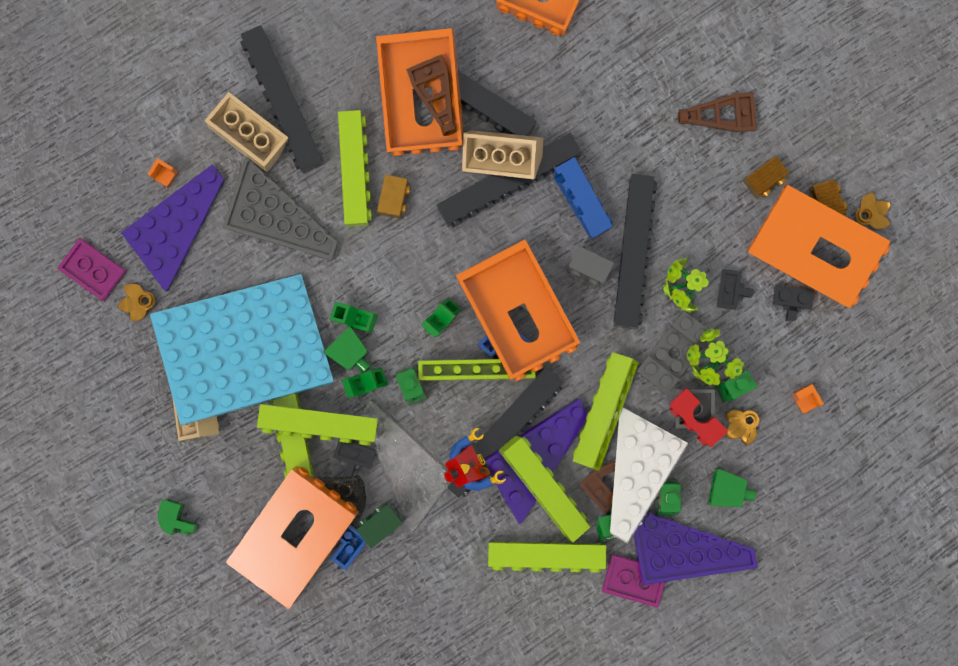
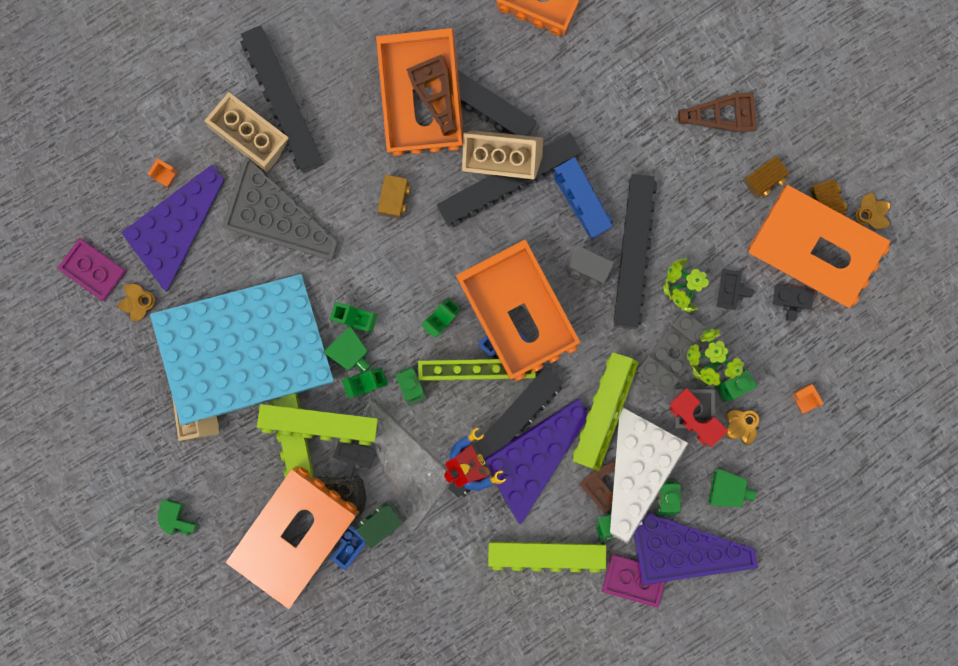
lime brick [338,110,372,227] -> none
lime brick [498,436,590,542] -> none

